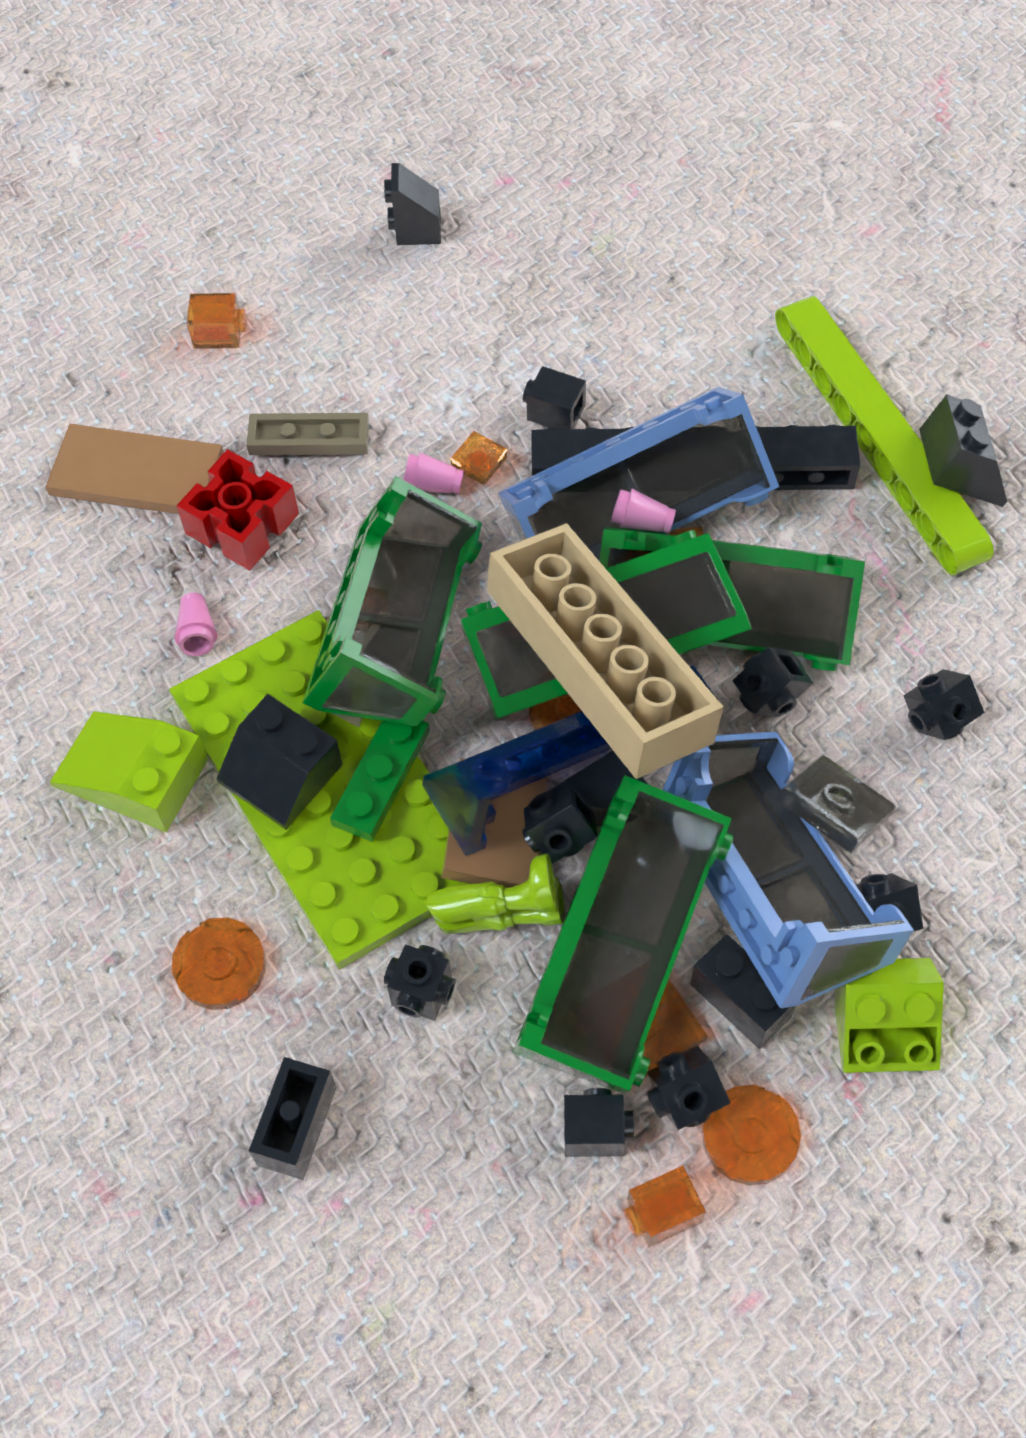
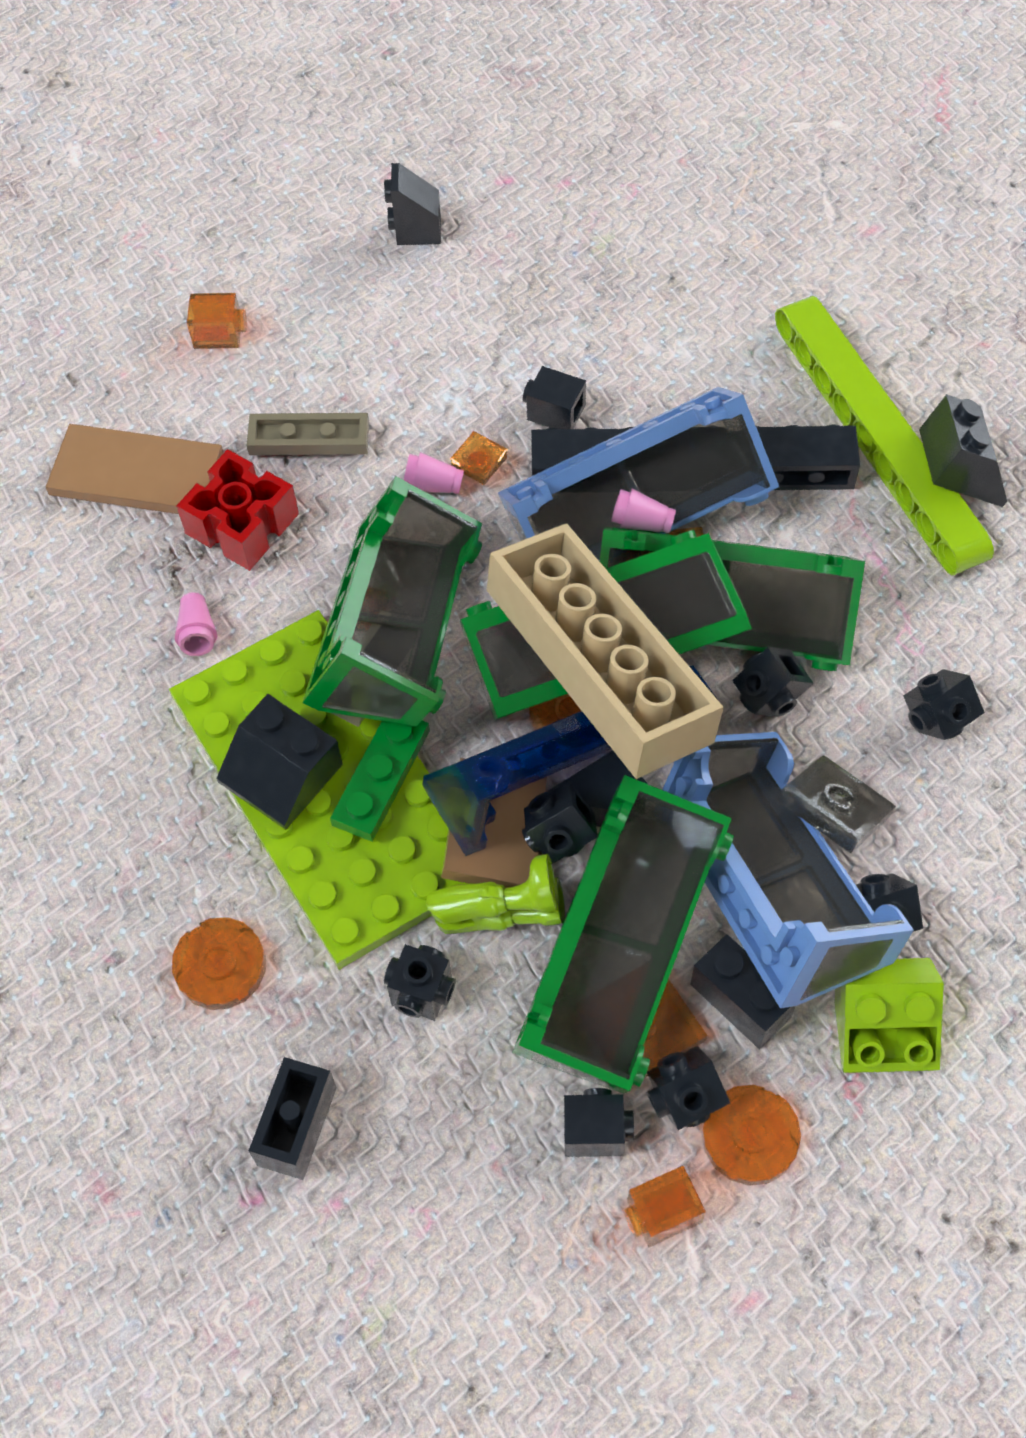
lime slope [50,711,209,833] -> none

